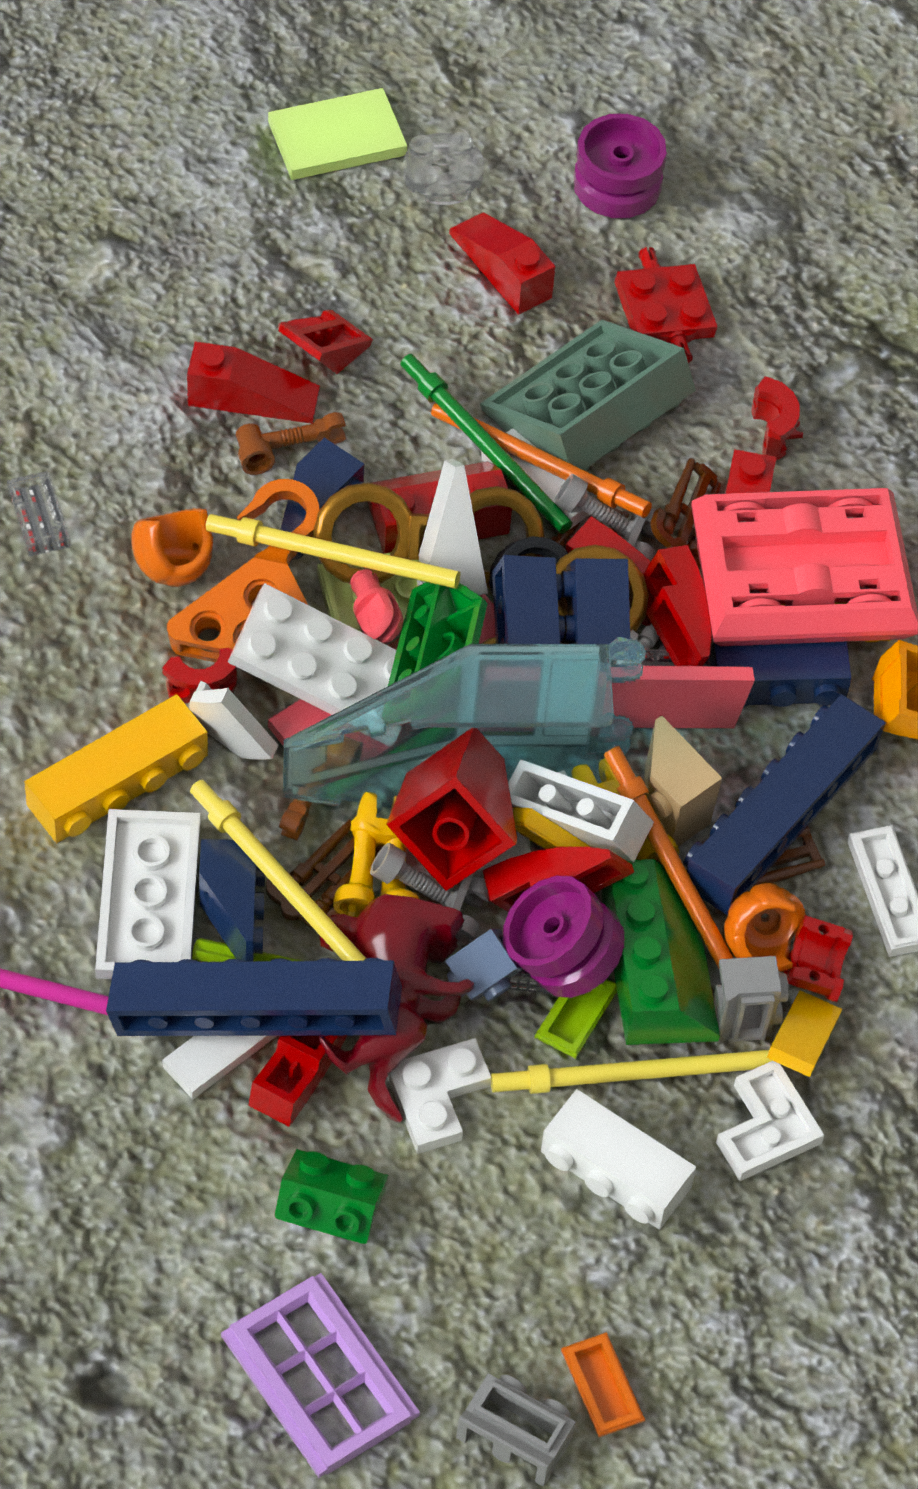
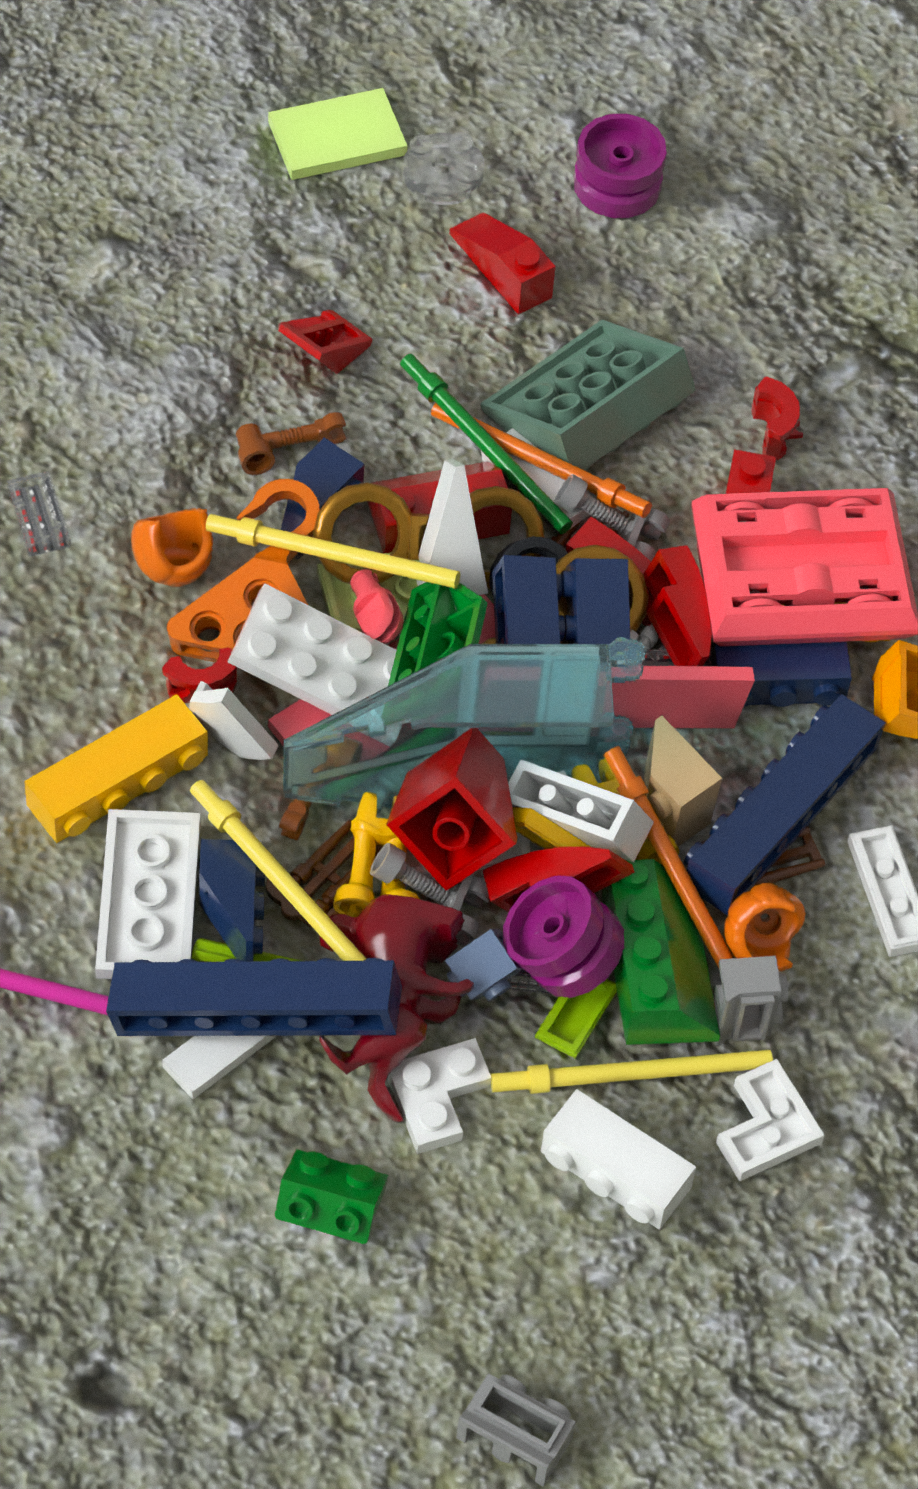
red slope [187,341,320,424] -> none
lavender piece [221,1273,420,1478] -> none
red slope [248,1035,348,1127] -> none
orange tile [561,1332,645,1437] -> none
red plate [614,247,718,364] -> none
reddish brown piece [650,458,721,571] -> none
yellow tile [766,990,842,1077] -> none
red piece [783,915,853,1002] -> none

